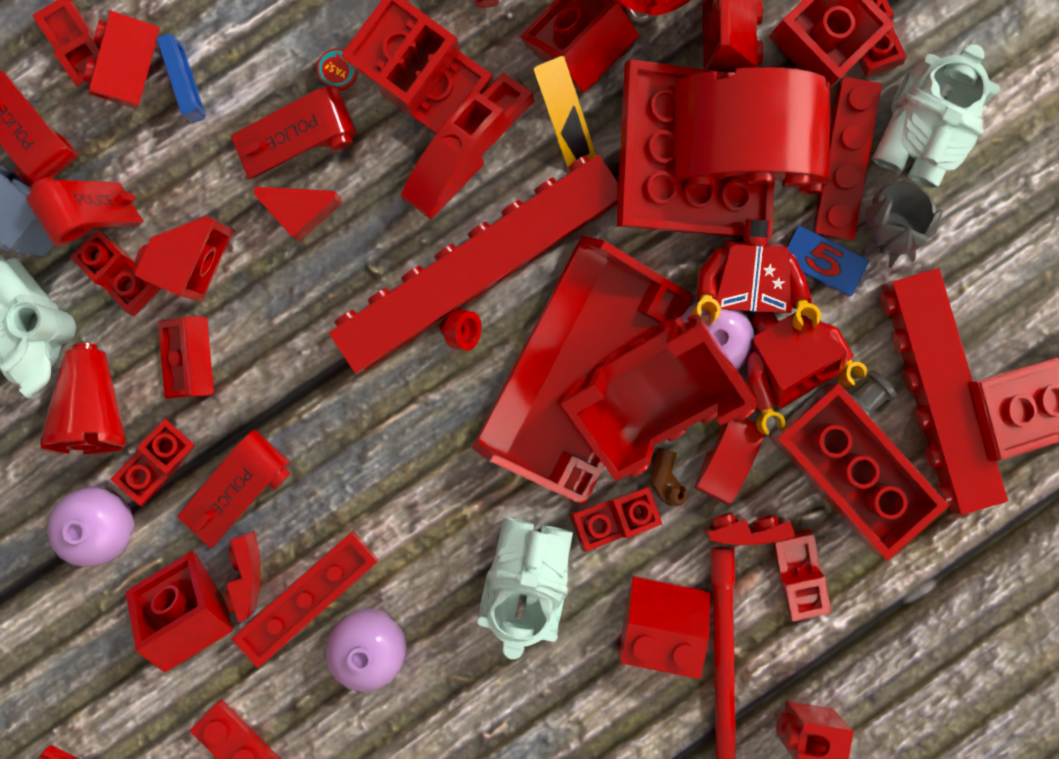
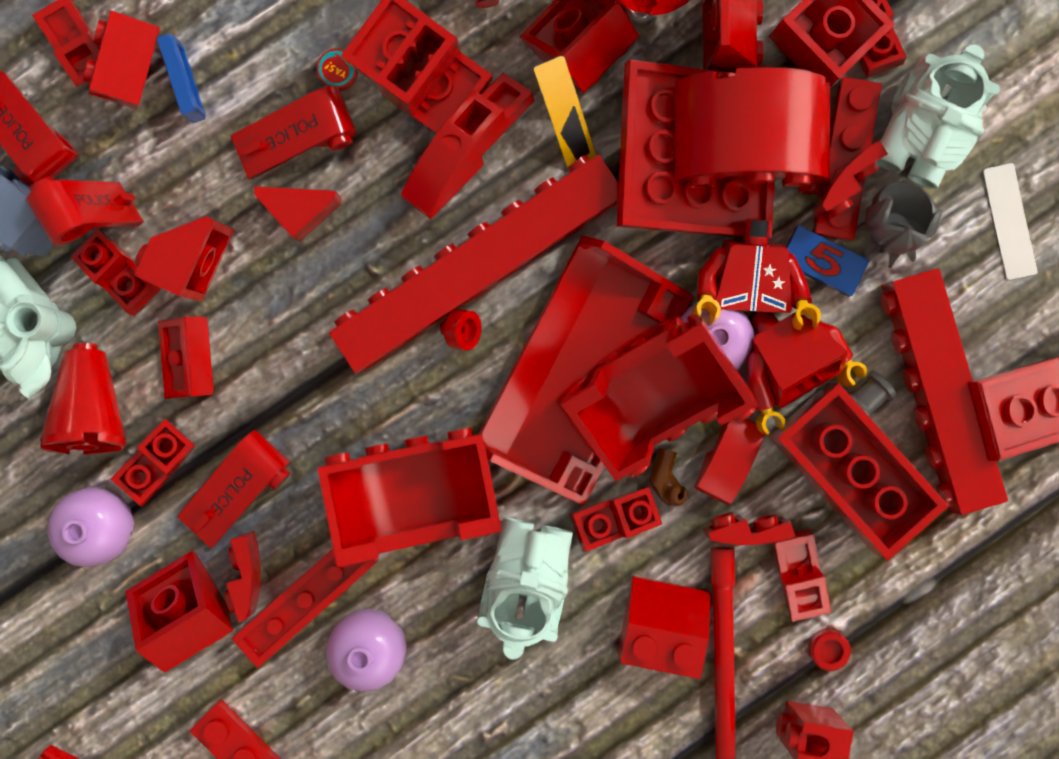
none -> red cylinder [317,427,502,568]
none -> red tile [808,629,851,671]
none -> red slope [813,140,888,218]
none -> white sticker [983,163,1038,280]

